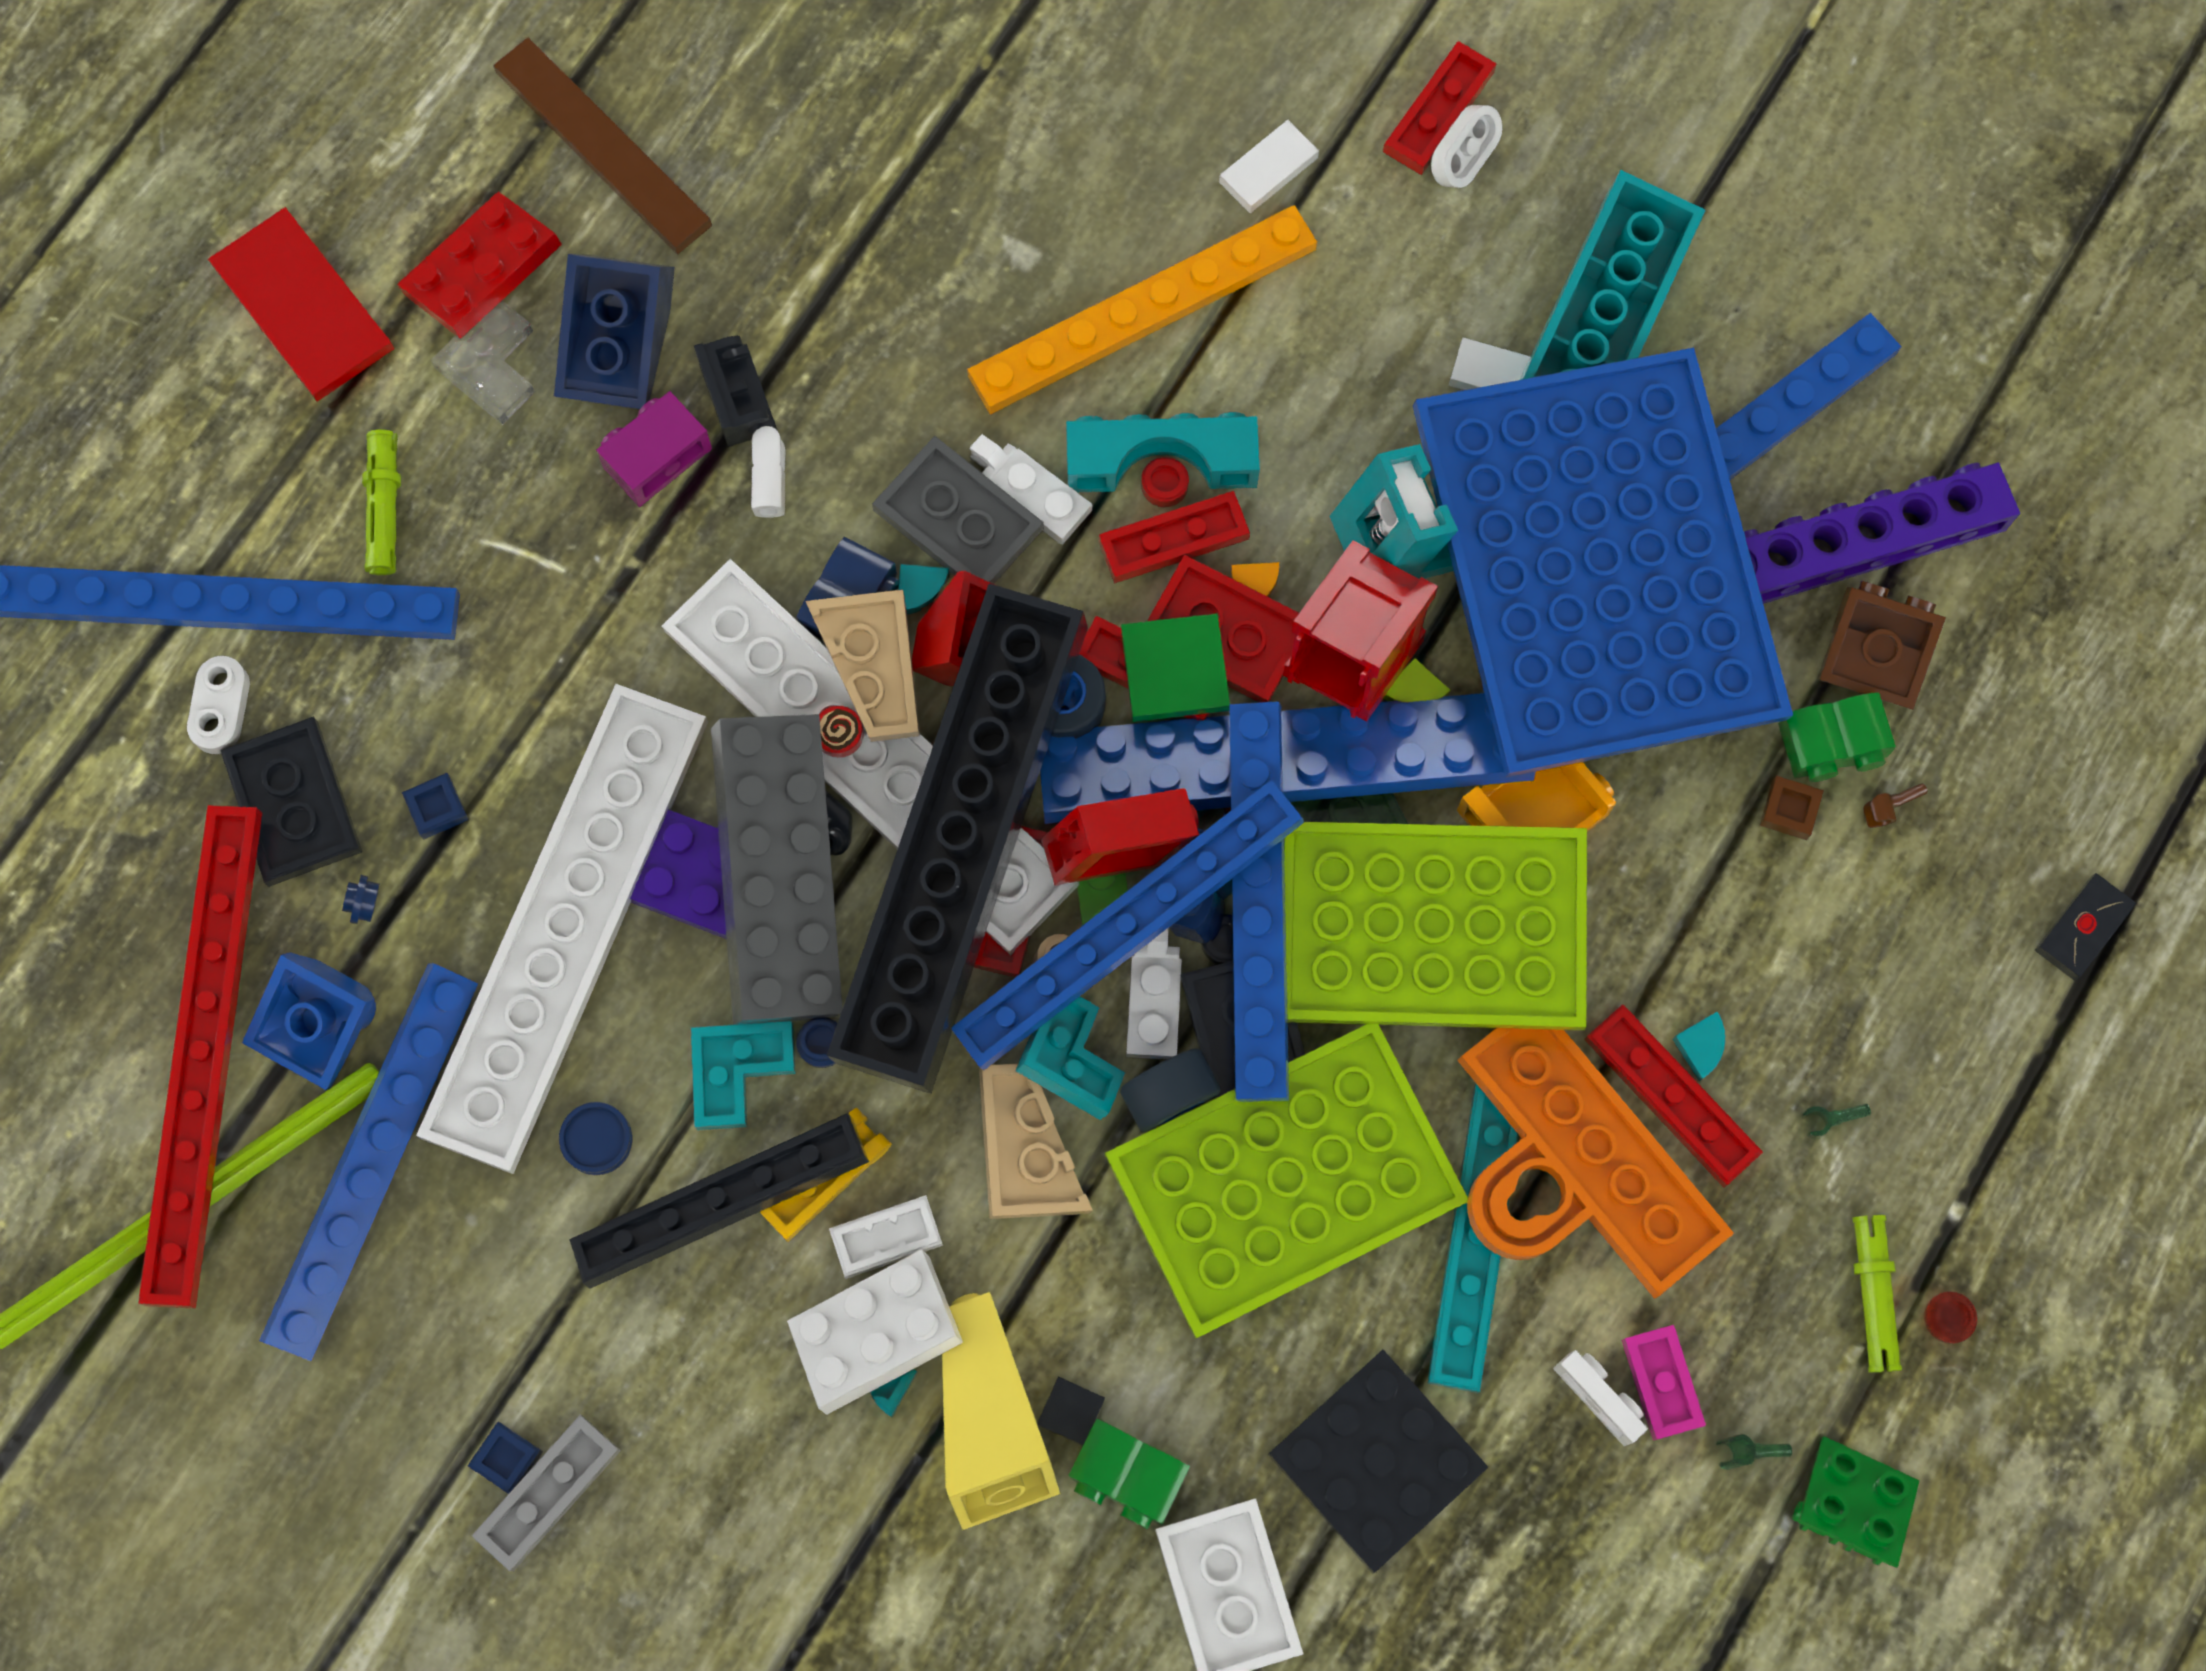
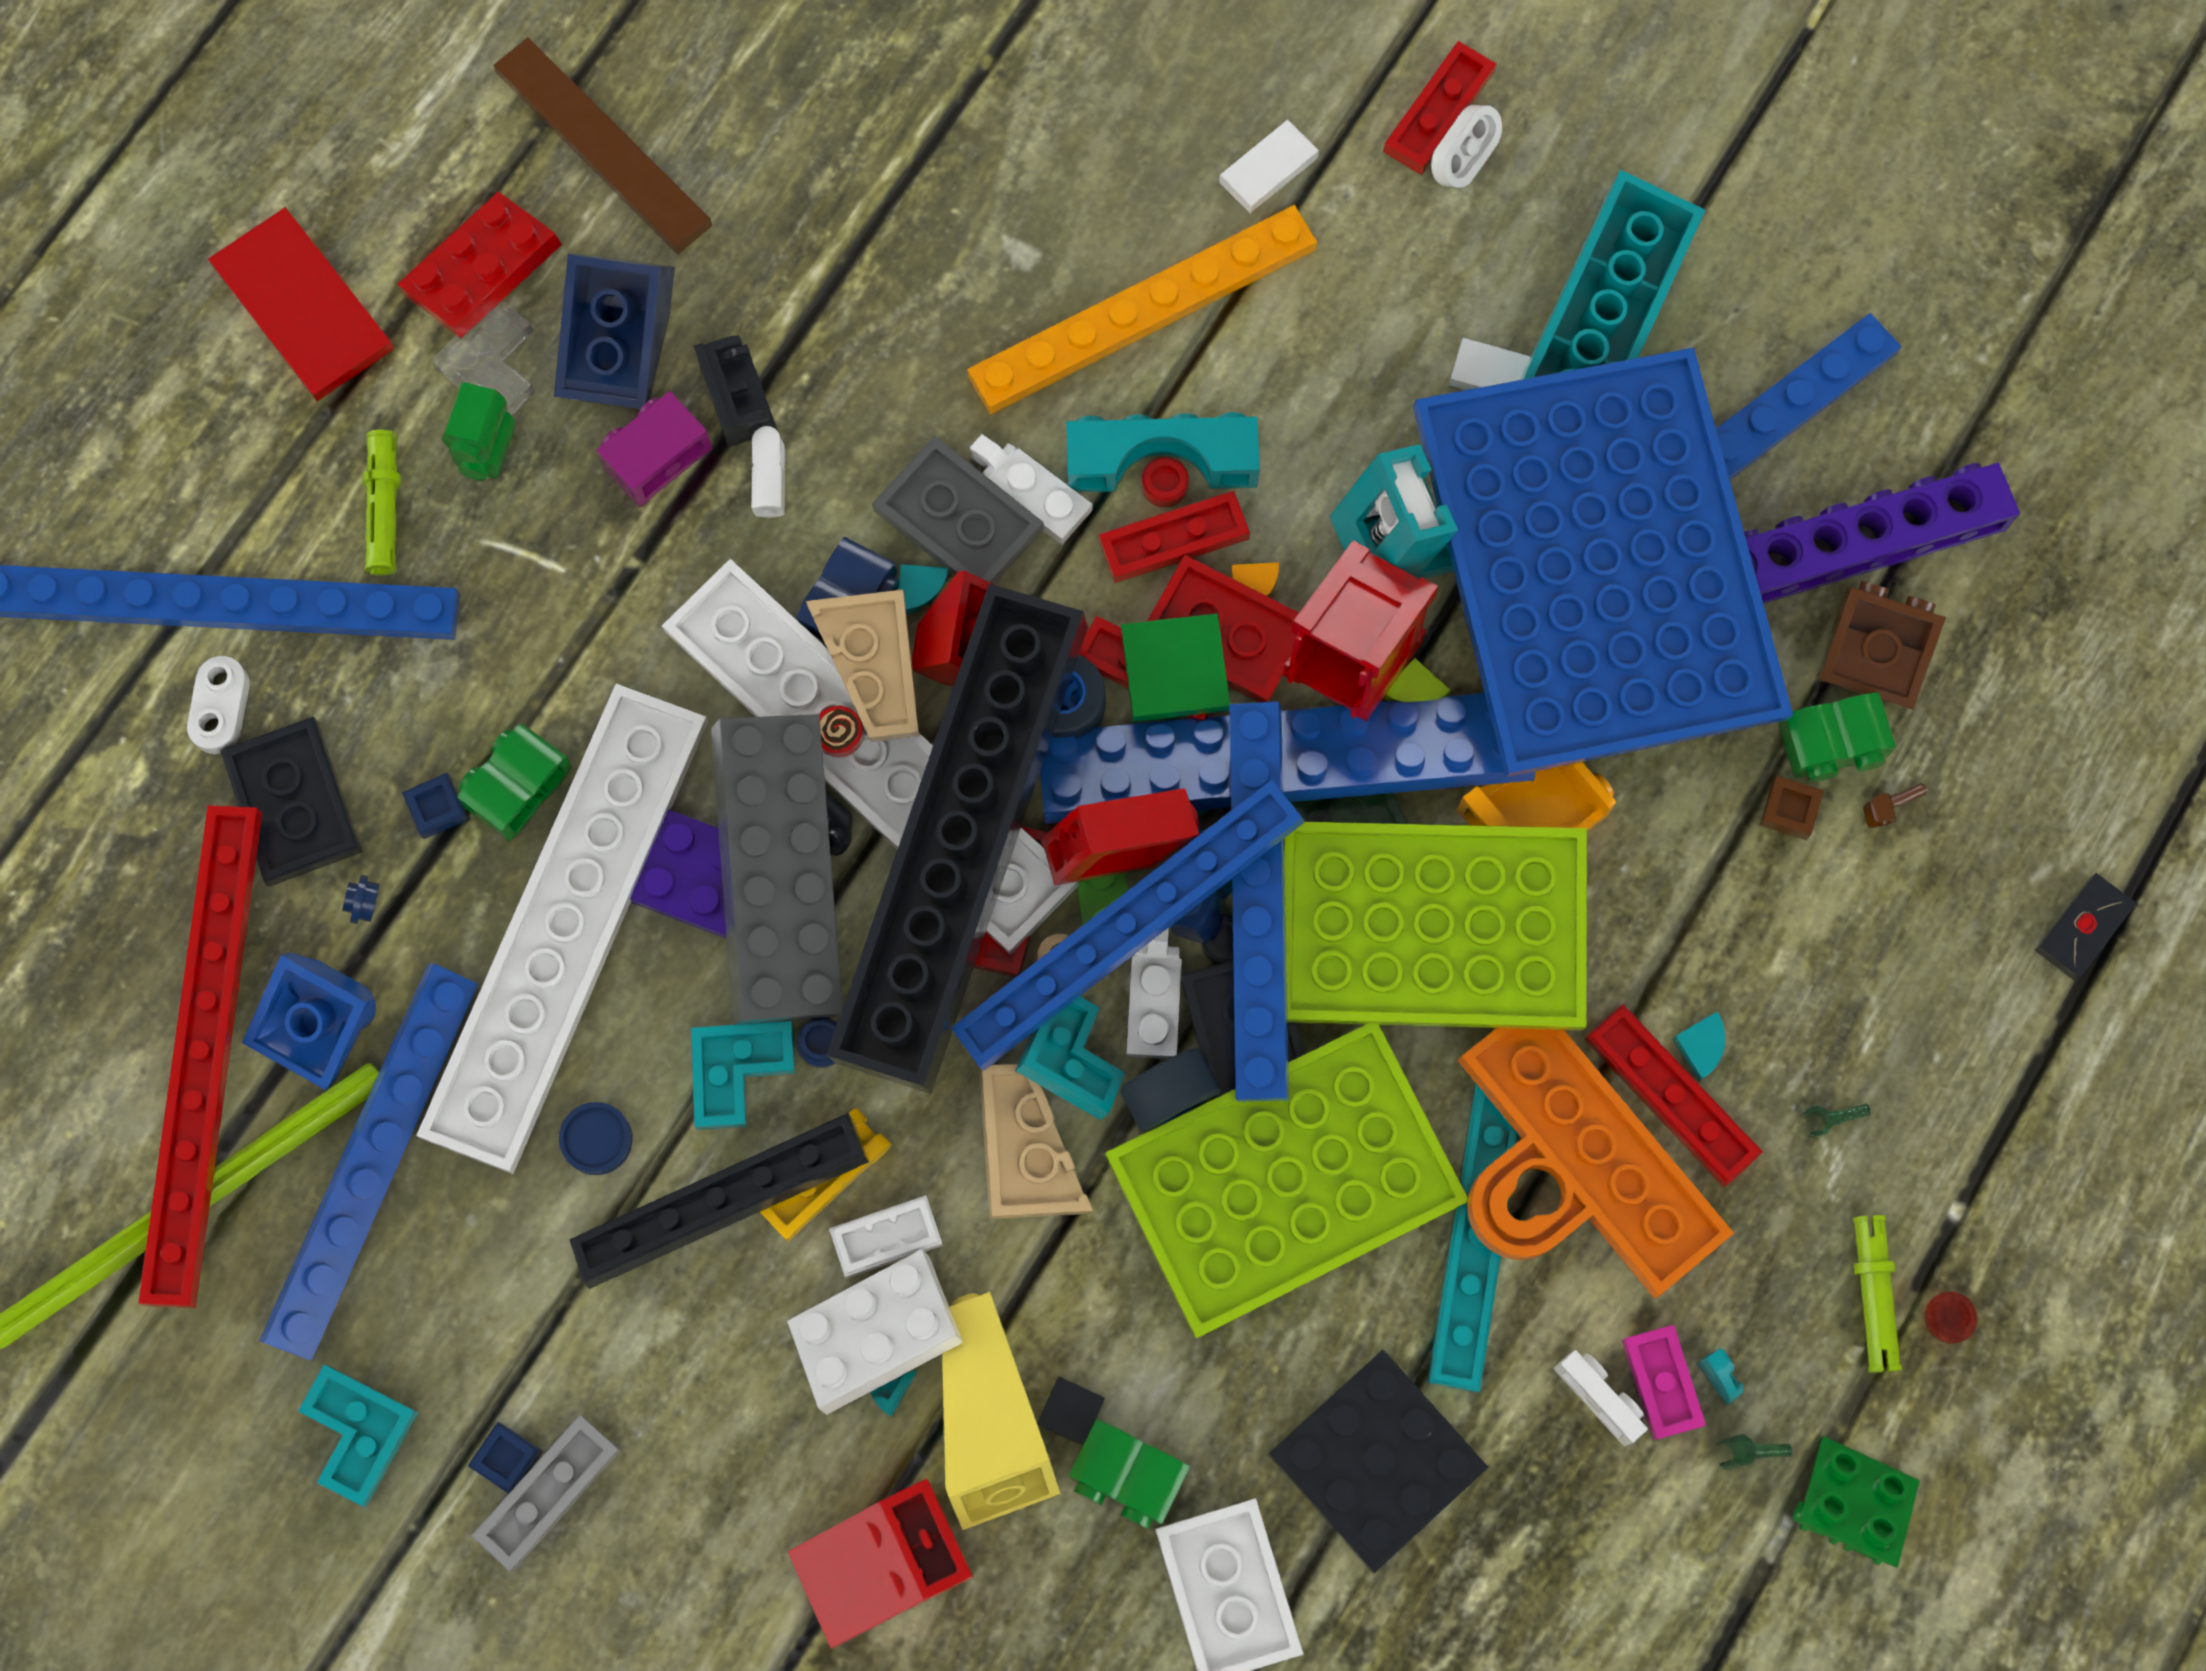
none -> teal plate [298,1364,419,1507]
none -> green brick [442,382,516,481]
none -> green brick [457,723,572,842]
none -> slope [787,1478,974,1649]
none -> teal tile [1696,1348,1744,1405]

